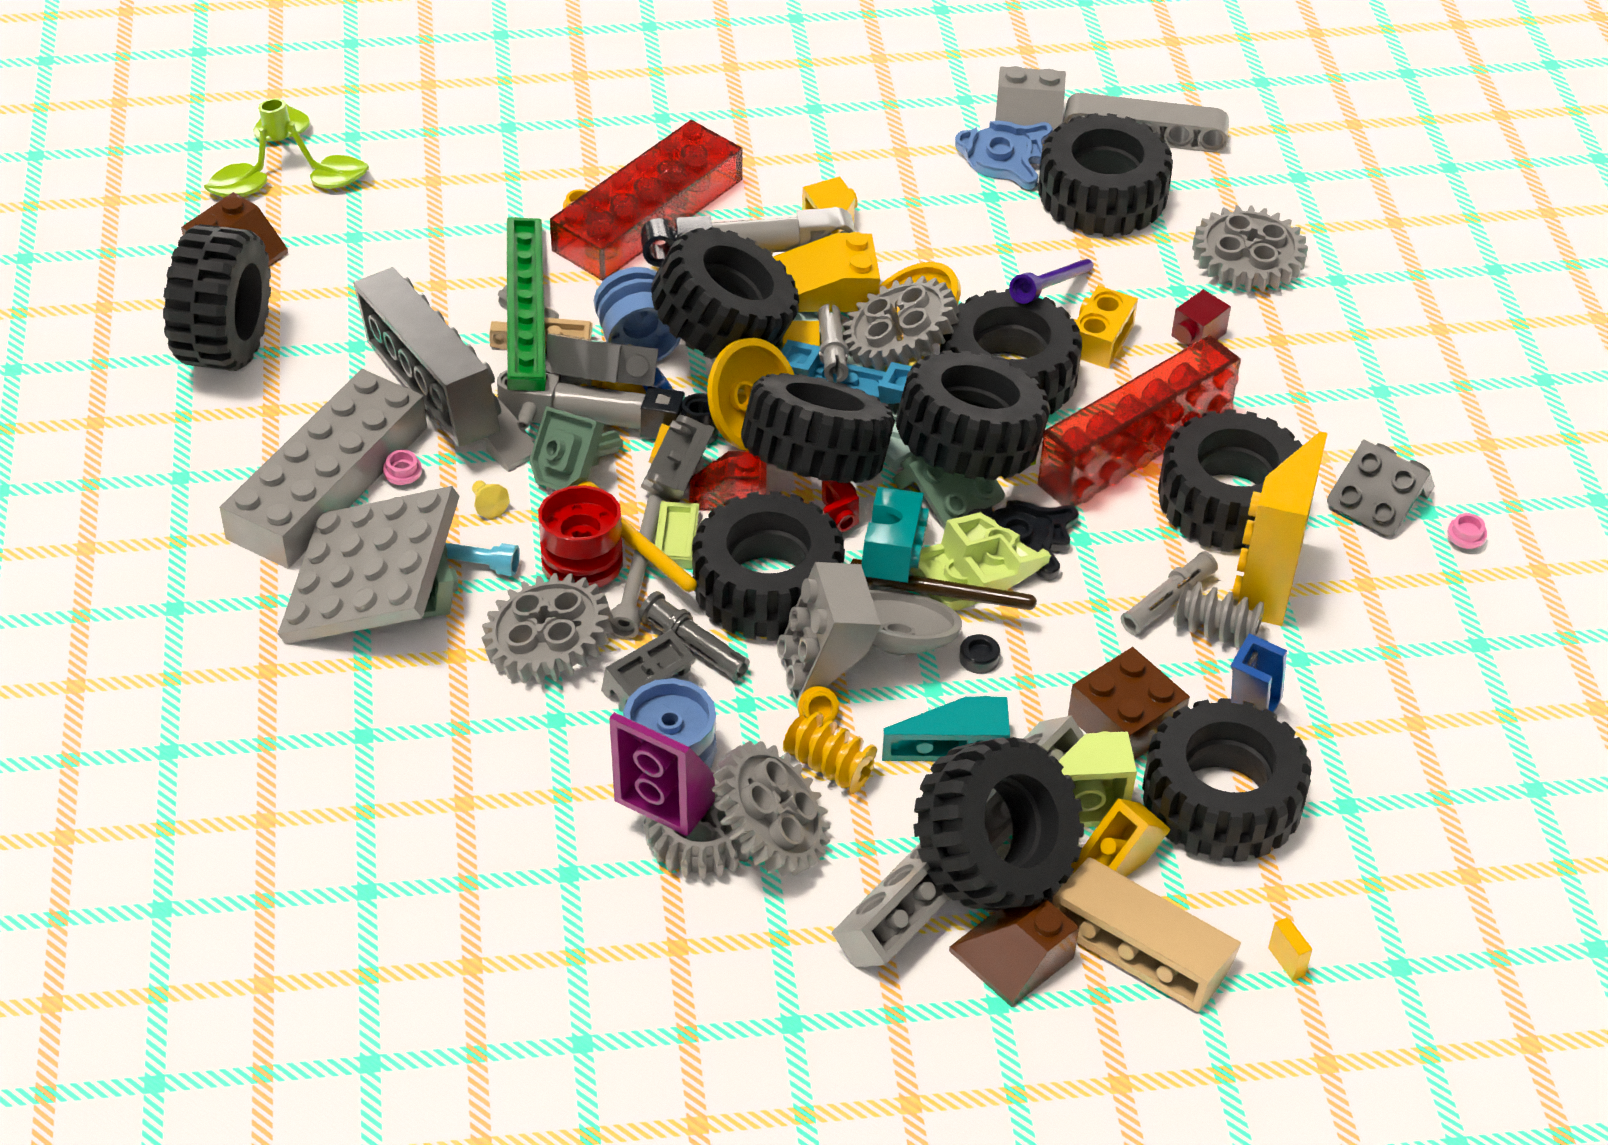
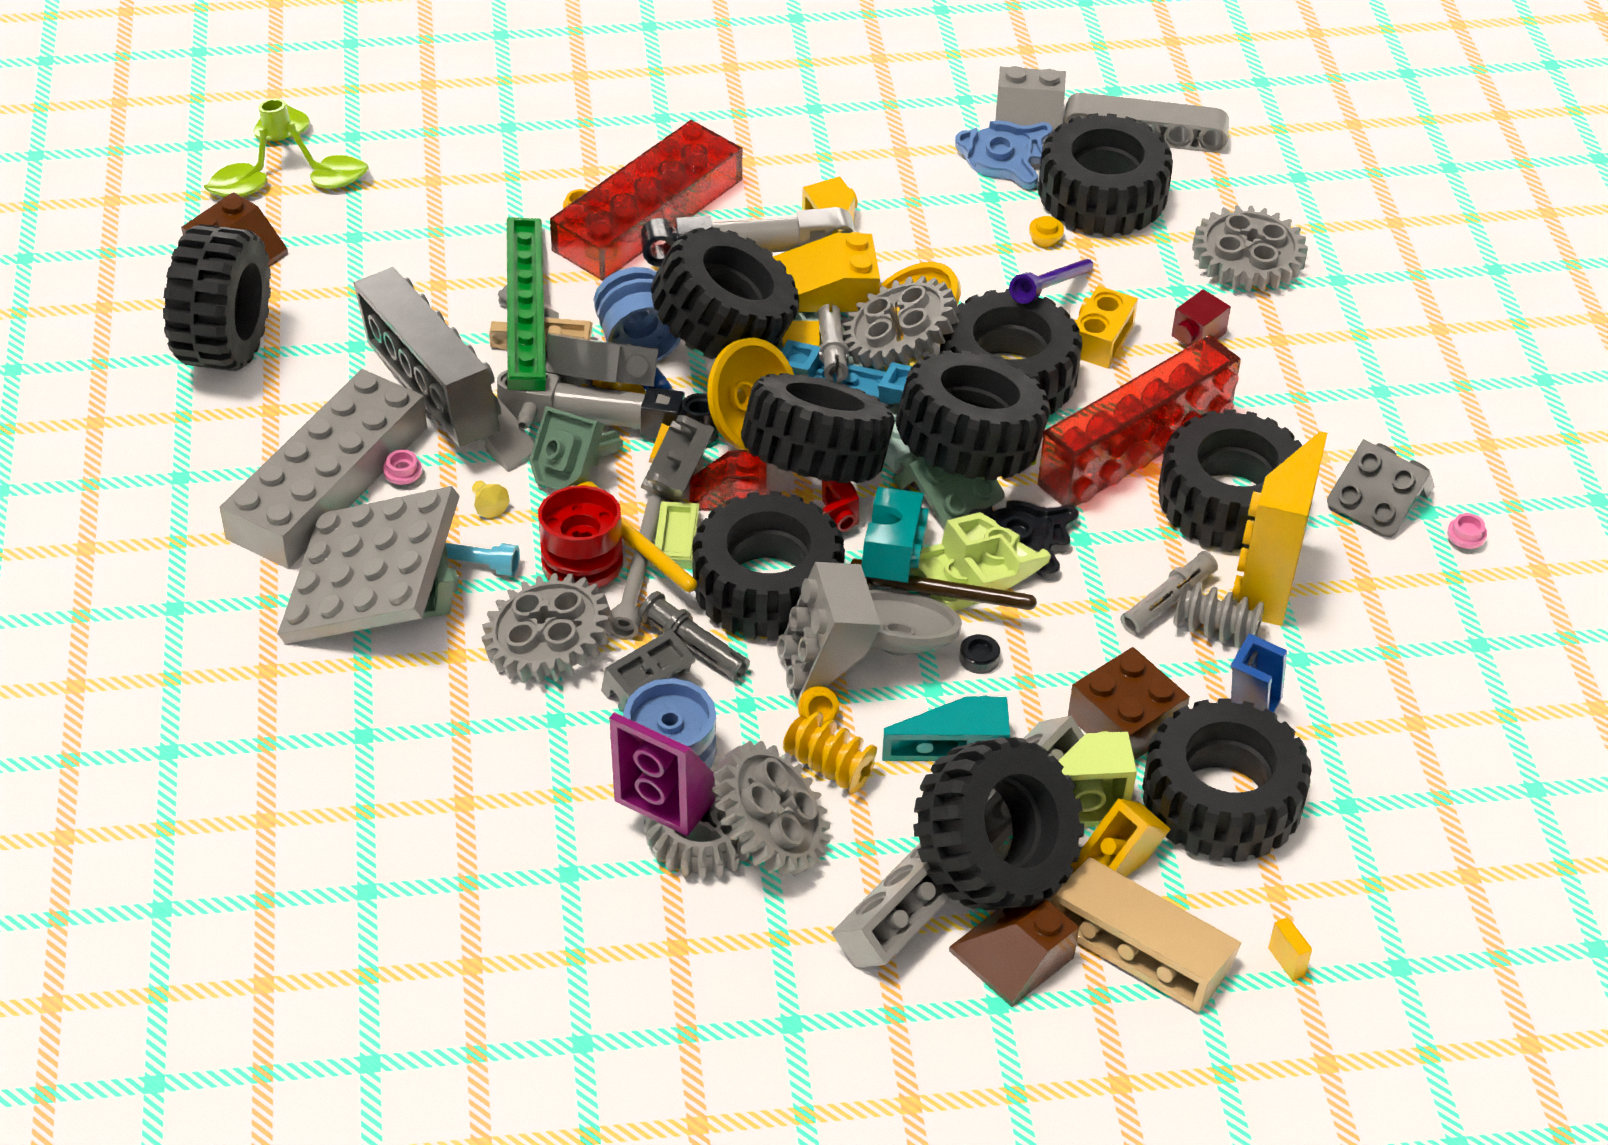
none -> yellow plate [1029,216,1064,248]

